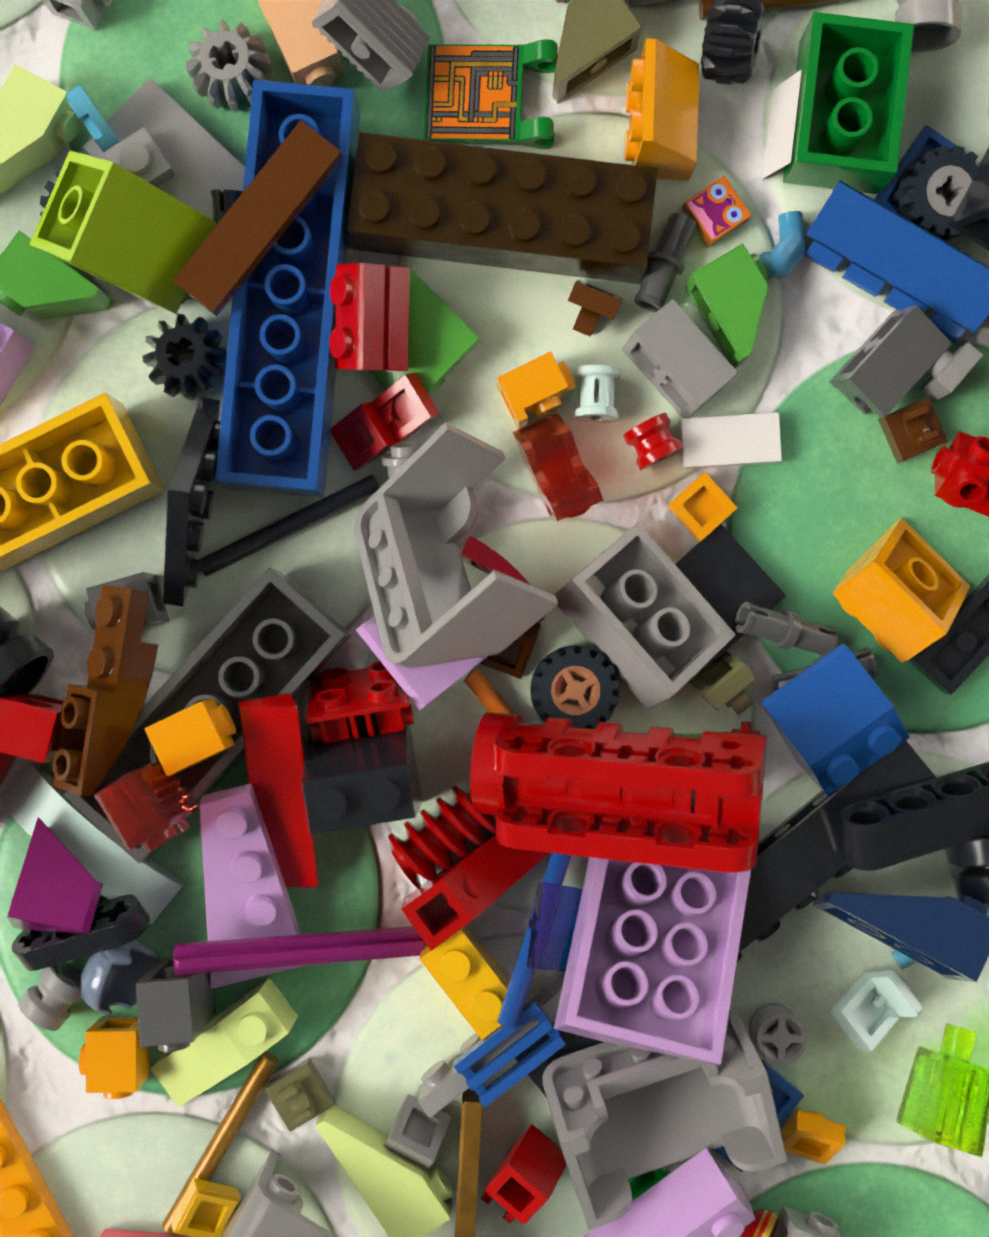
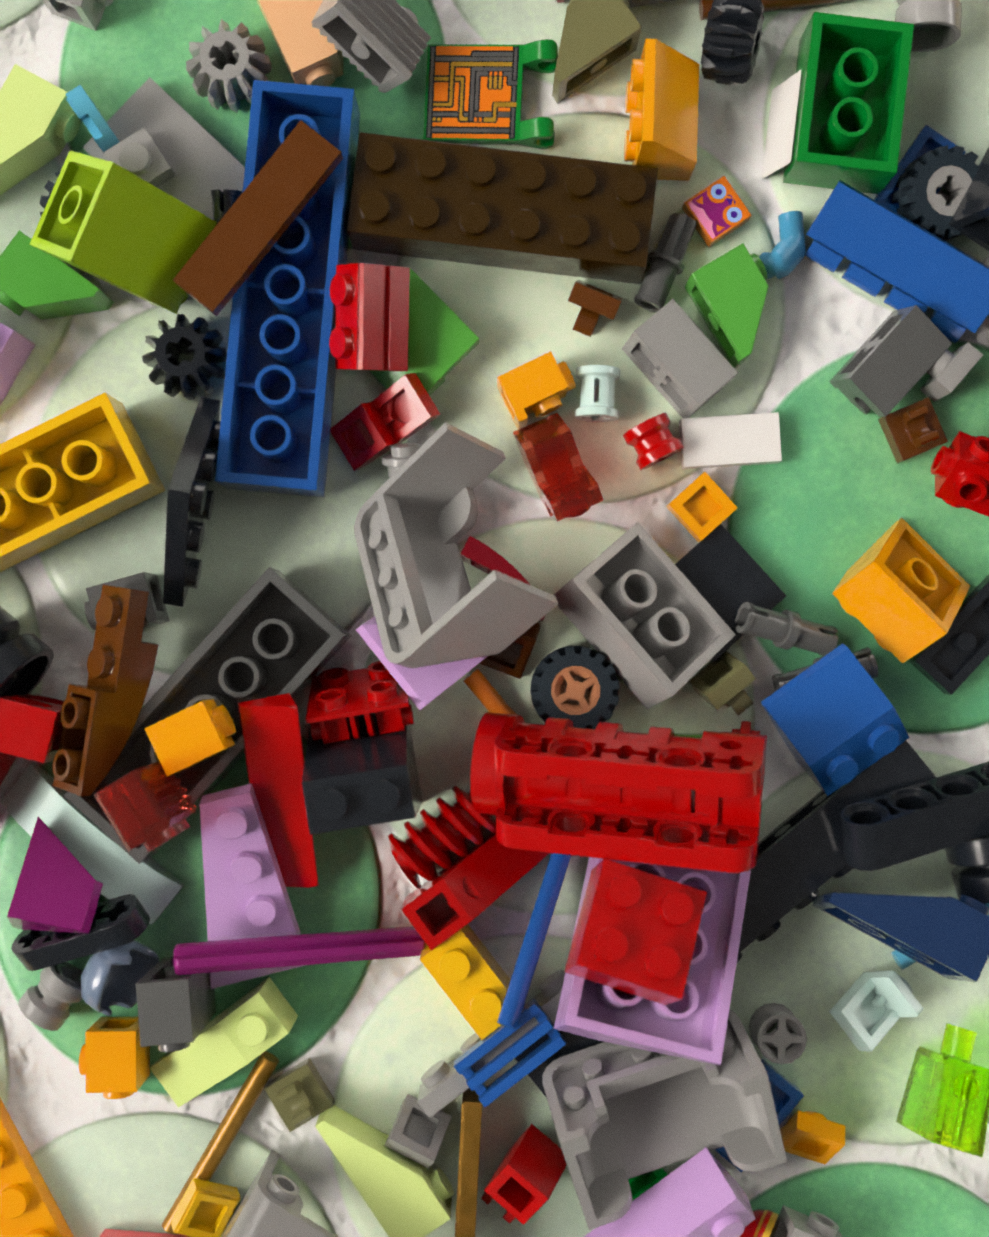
black bar [200,474,380,577] -> none
clear blue piece [526,881,582,972] -> none
none -> red brick [564,858,707,1005]

